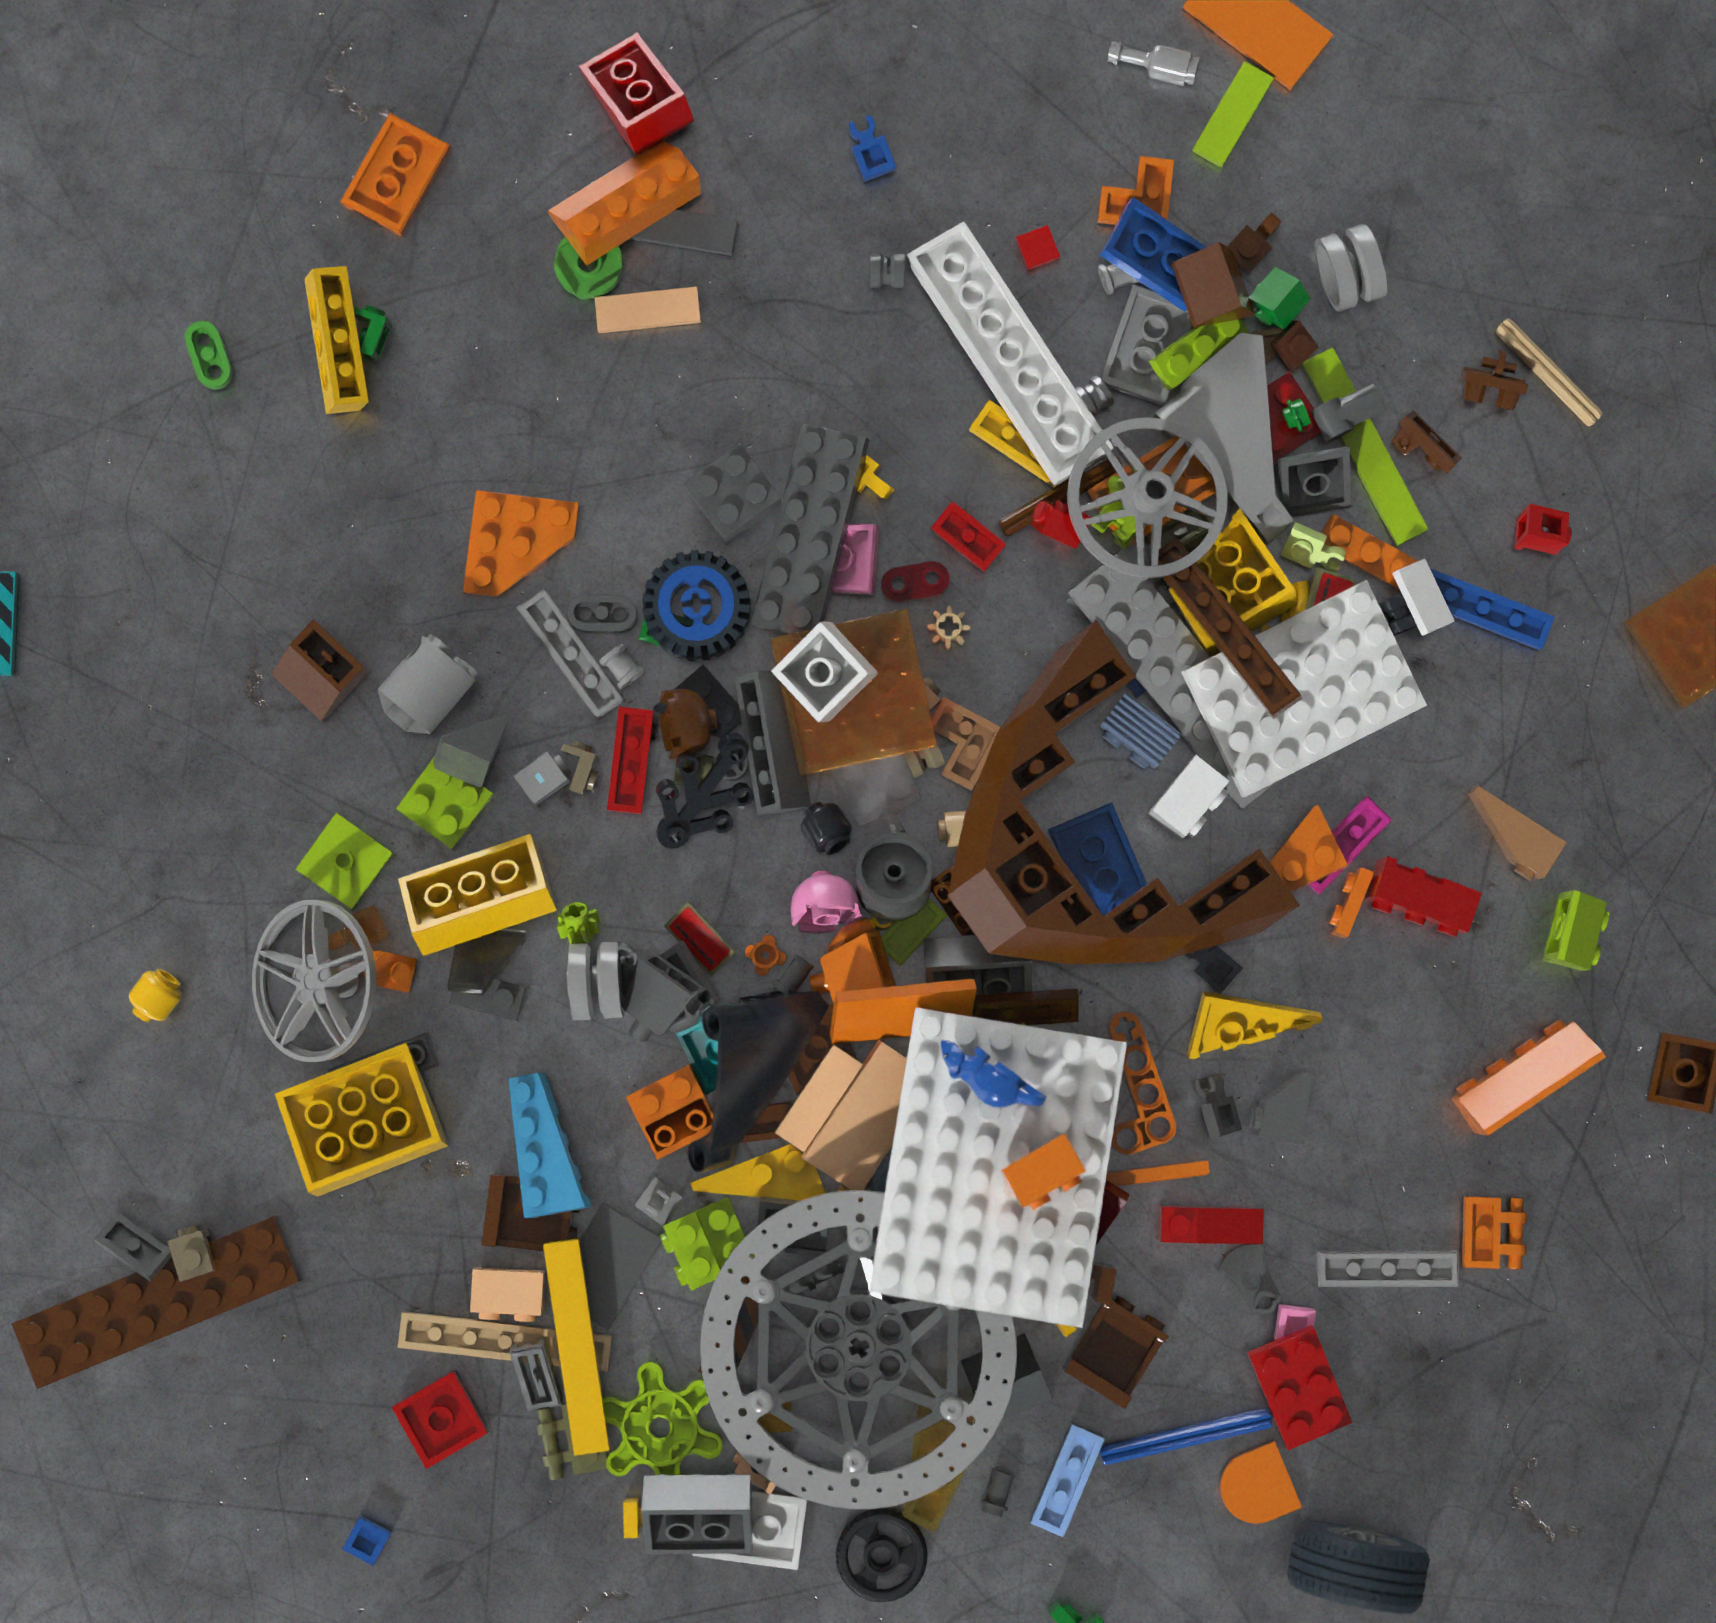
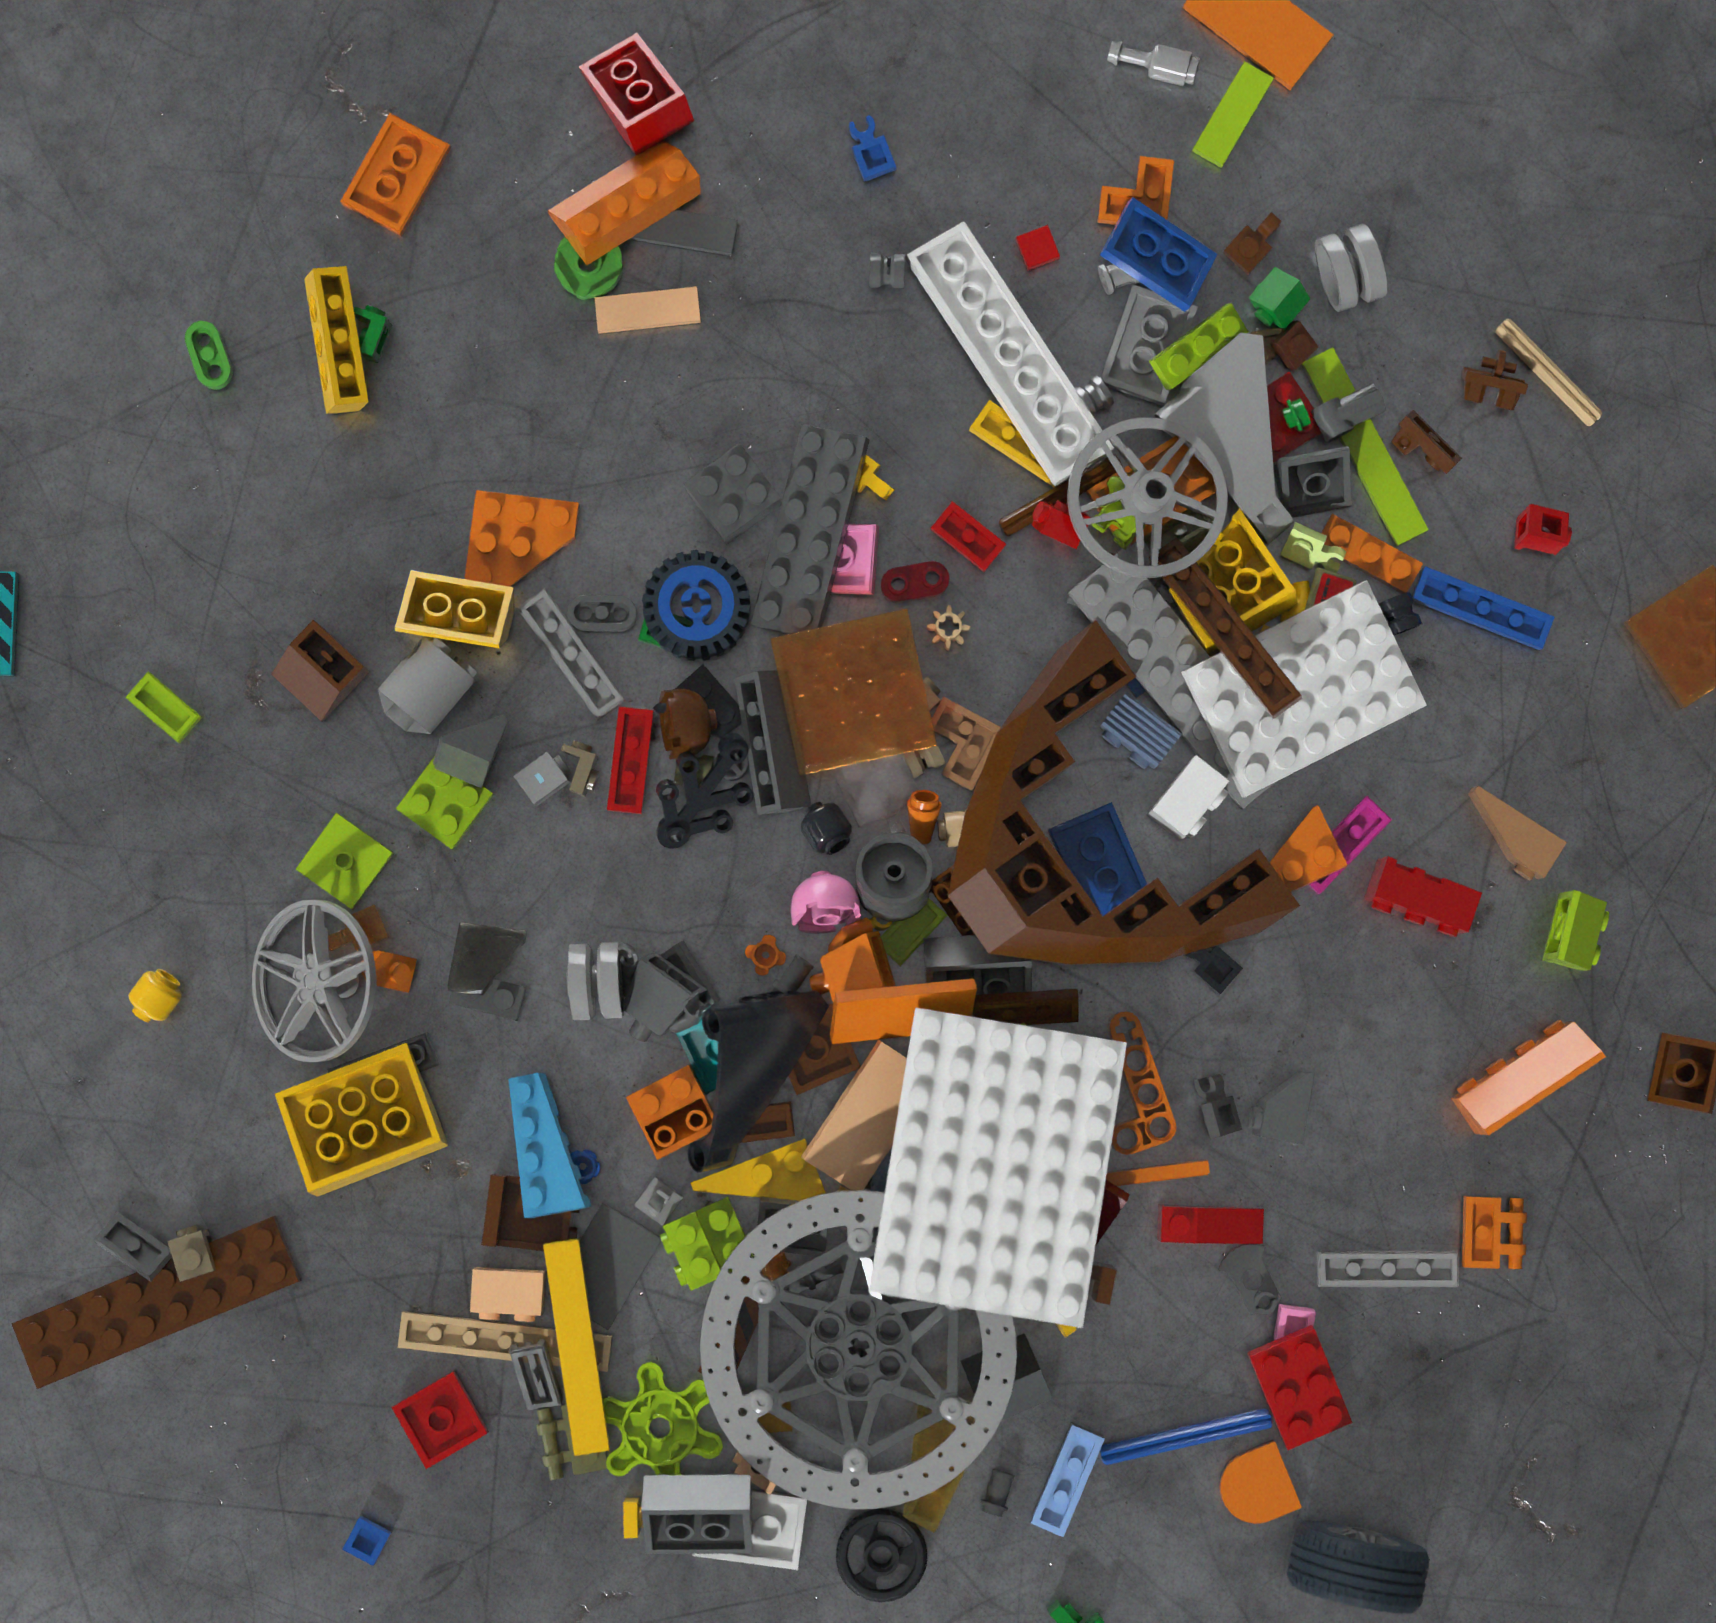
yellow brick [398,833,557,956] -> none
lime gear [556,902,601,944] -> none
light grey bush [599,643,645,690] -> none
red slope [664,902,737,977] -> none
white brick [771,622,878,723] -> none
light nougat tile [775,1044,863,1152] -> none
blue animal [940,1040,1047,1108] -> none
orange brick [1001,1134,1086,1210] -> none
reddish brown panel [1063,1295,1169,1409] -> none
reddish brown slope [1171,242,1255,328] -> none
yellow wing [1187,991,1323,1059] -> none
orange plate [1329,867,1374,938] -> none
white tile [1392,559,1455,636] -> none
none -> lime tile [125,671,202,743]
none -> yellow slope [395,570,515,648]
none -> blue plate [570,1149,600,1184]
none -> clear orange plate [761,1252,792,1281]
none -> orange cone [907,790,942,844]

